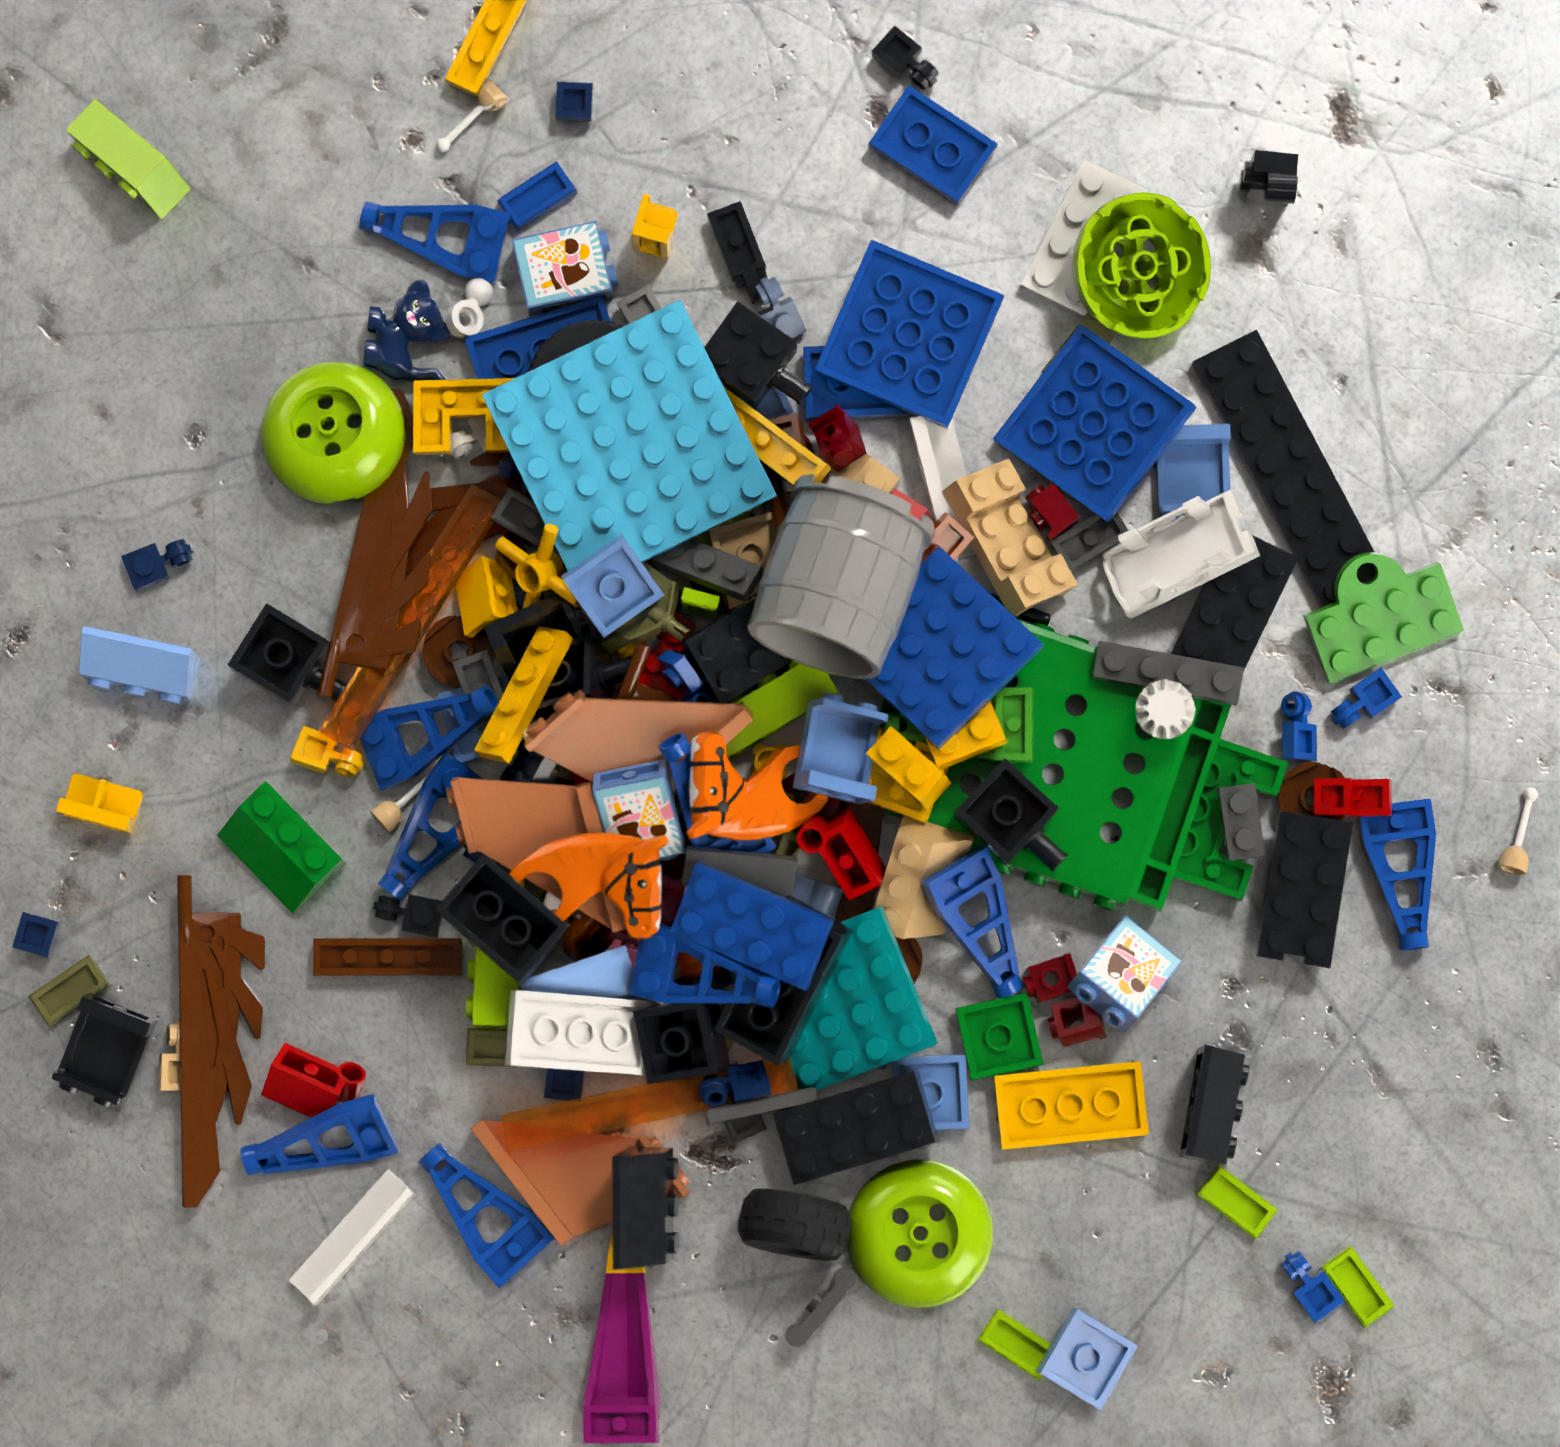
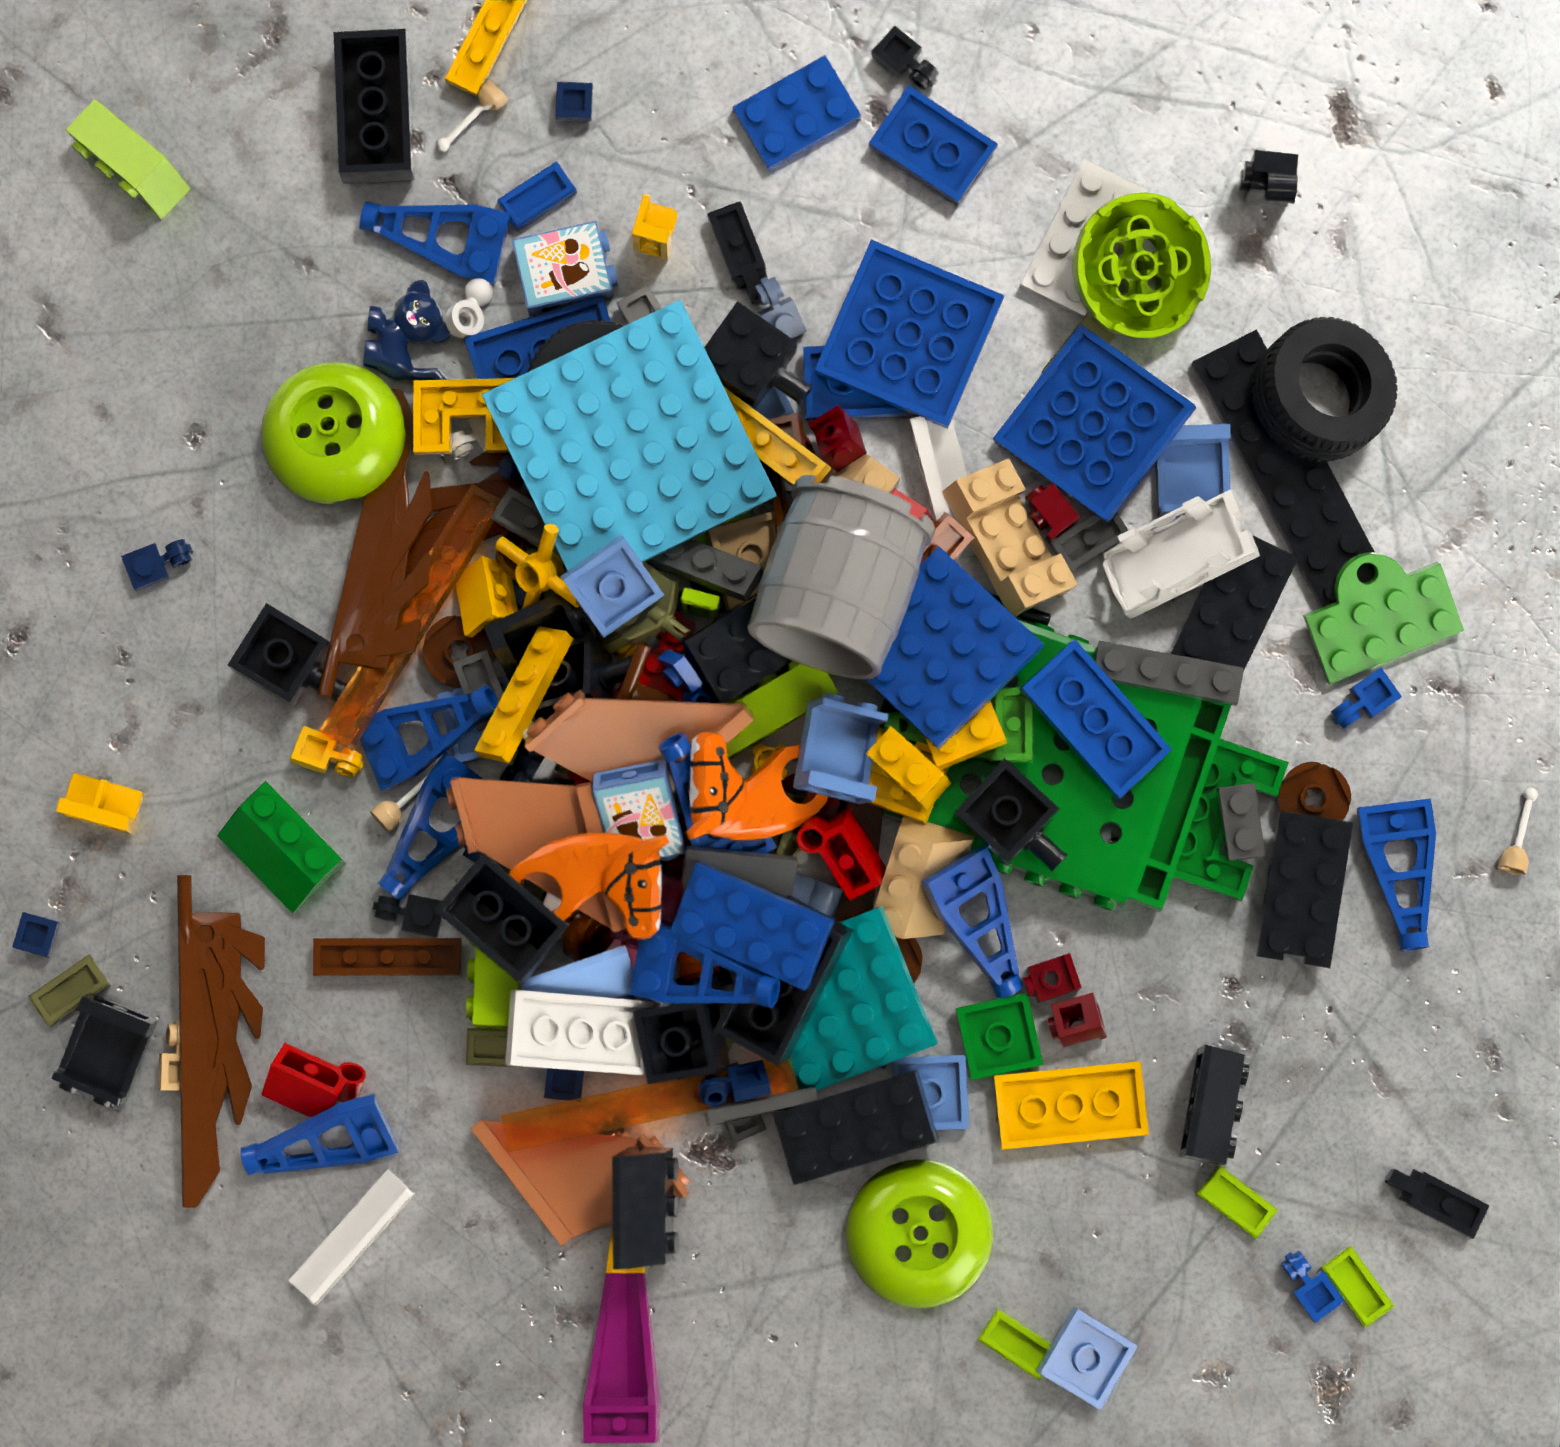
light blue slope [79,626,200,705] -> none
blue plate [418,1143,555,1288] -> none
black tyre [738,1189,852,1261] -> none
dark grey plate [785,1267,856,1347] -> none
panel [1067,915,1183,1033] -> none
white gear [1135,679,1196,739] -> none
blue plate [1281,691,1317,762] -> none
red slope [1314,778,1392,817] -> none
none -> black brick [333,29,415,183]
none -> blue plate [732,55,861,171]
none -> blue plate [1019,639,1172,799]
none -> black tyre [1252,317,1398,462]
none -> black hinge [1385,1169,1490,1239]

